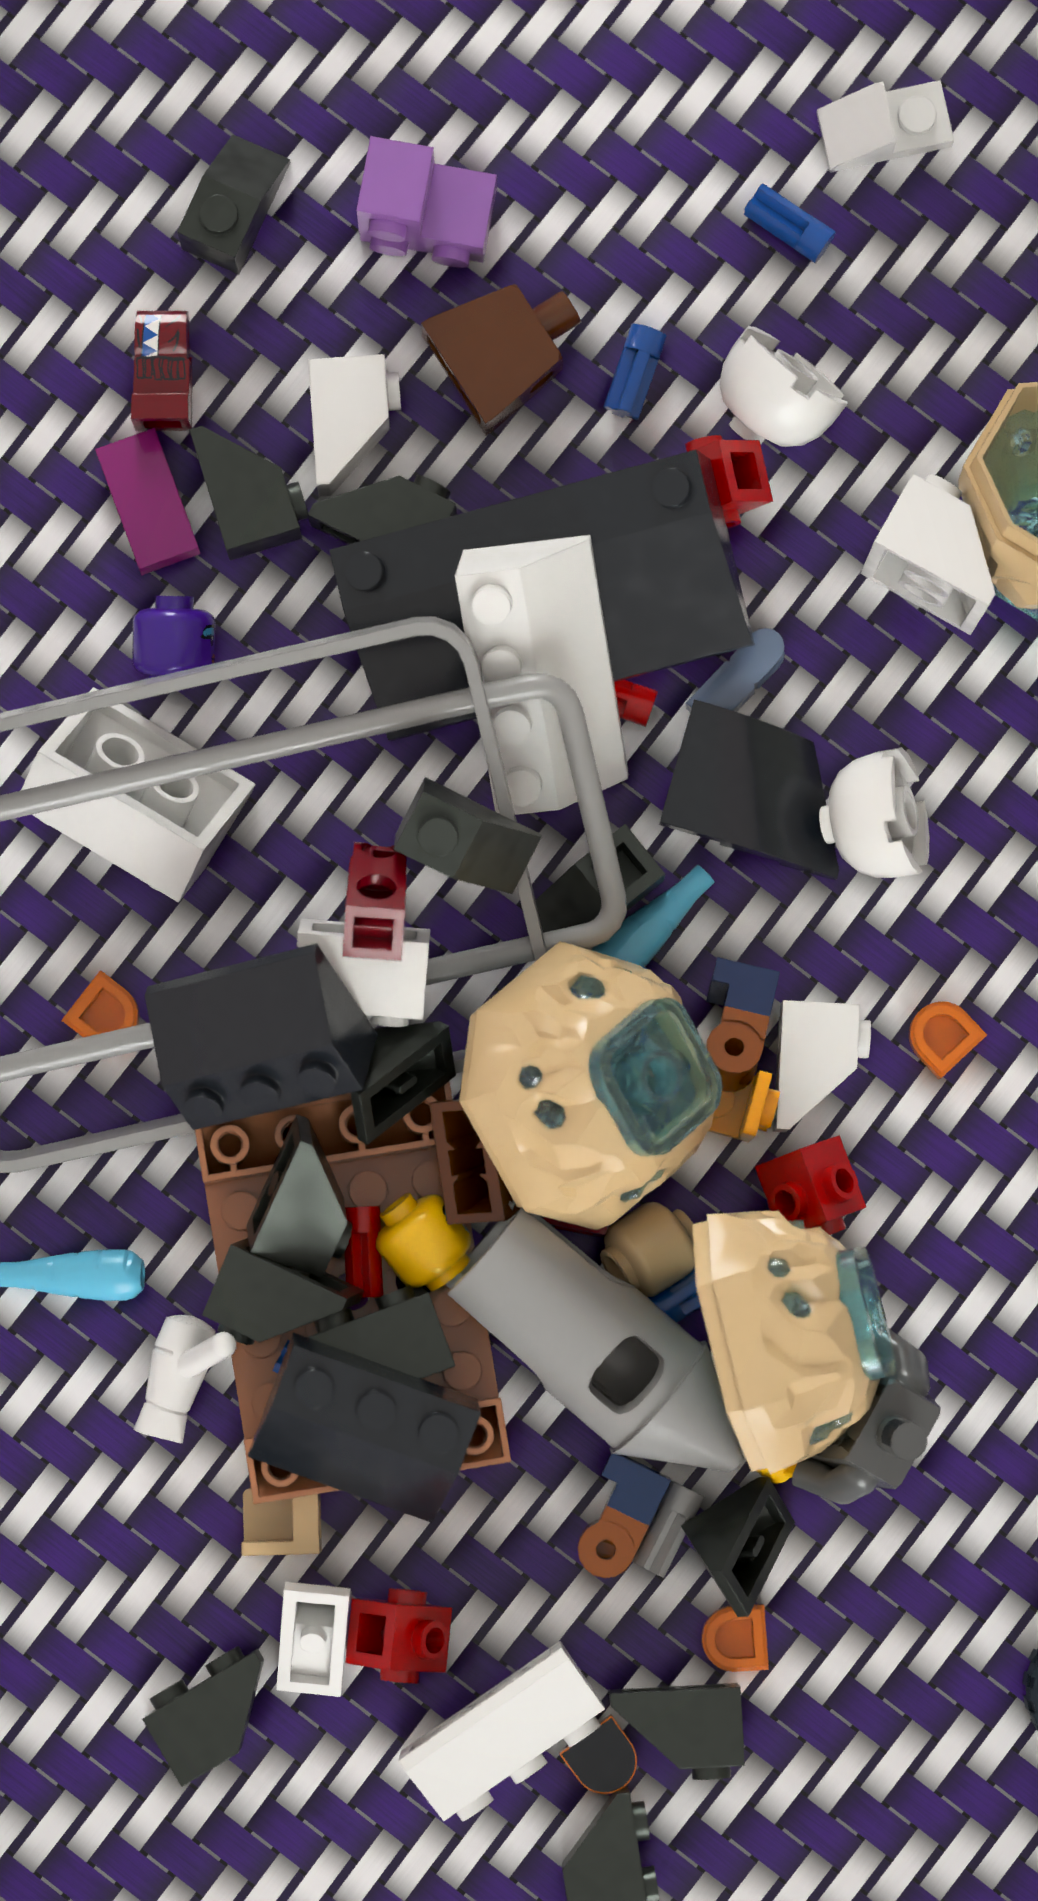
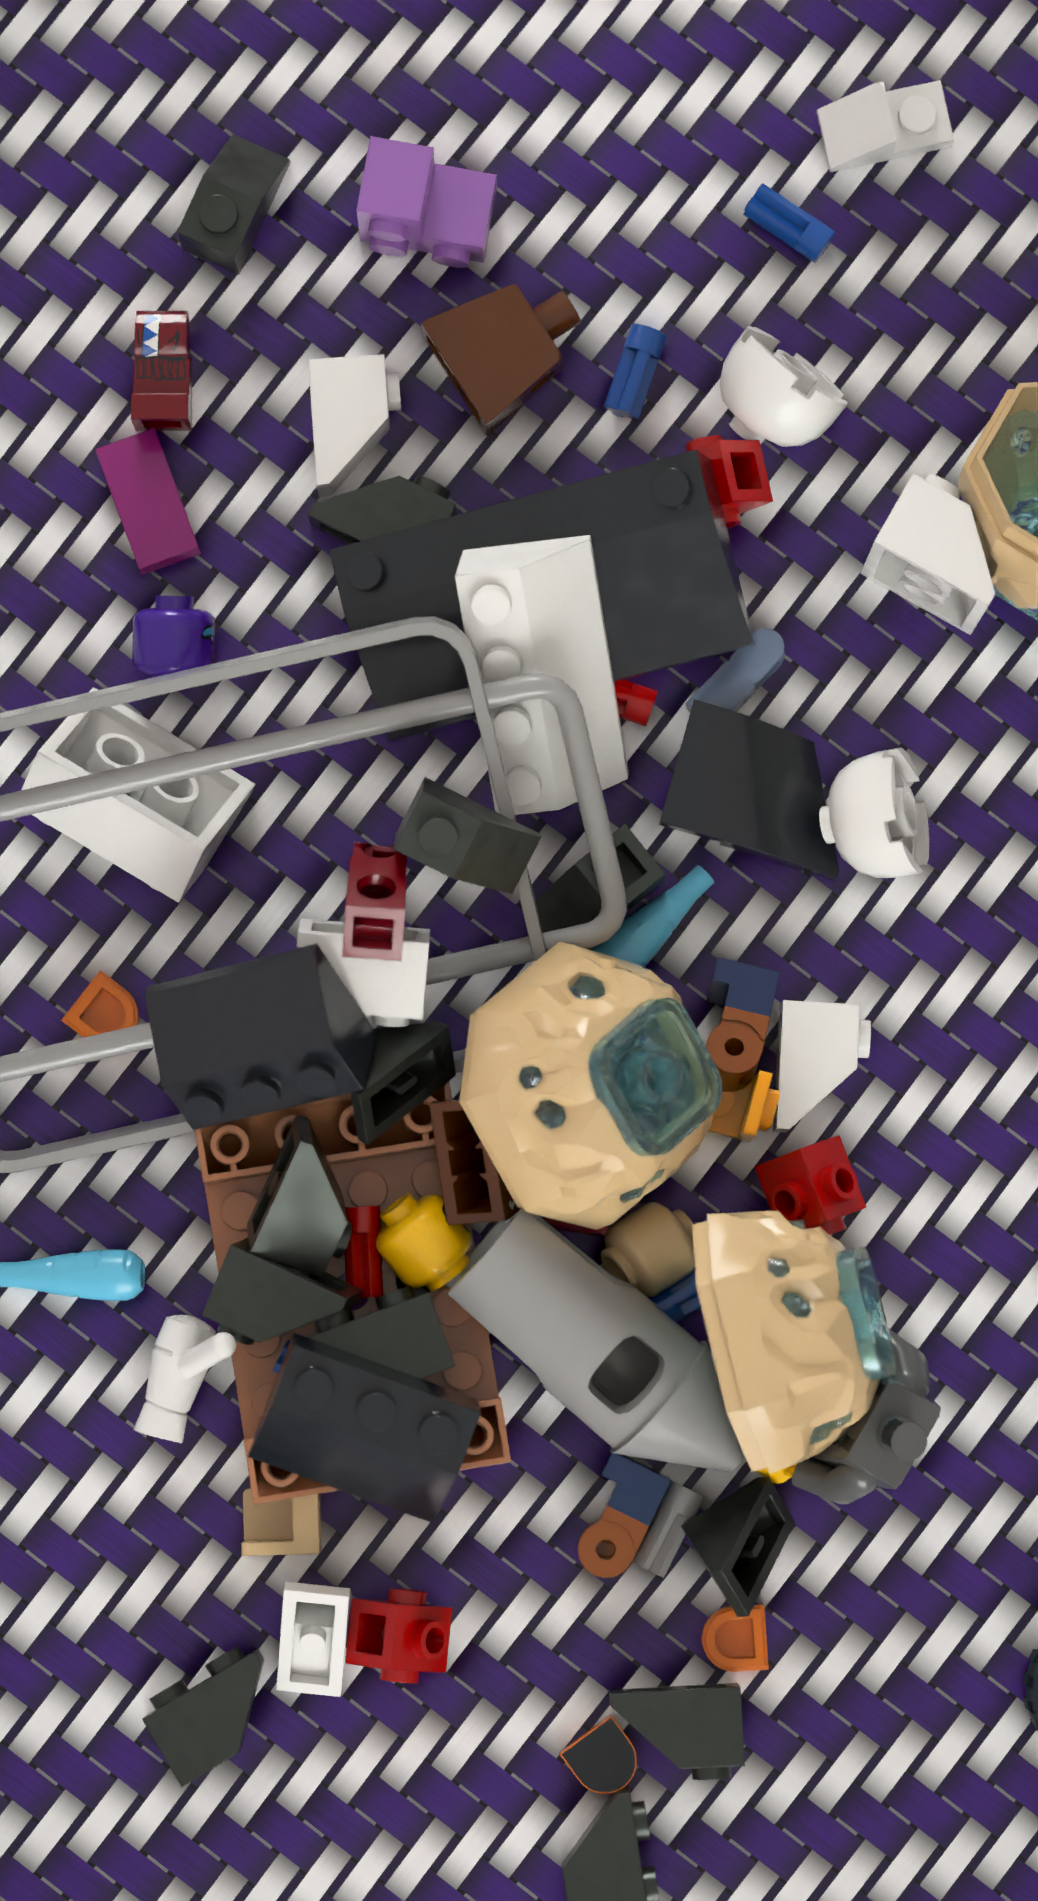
pearl dark grey slope [189,426,308,560] -> none
white slope [398,1641,605,1822] -> none
orange tile [909,1002,987,1080] -> none

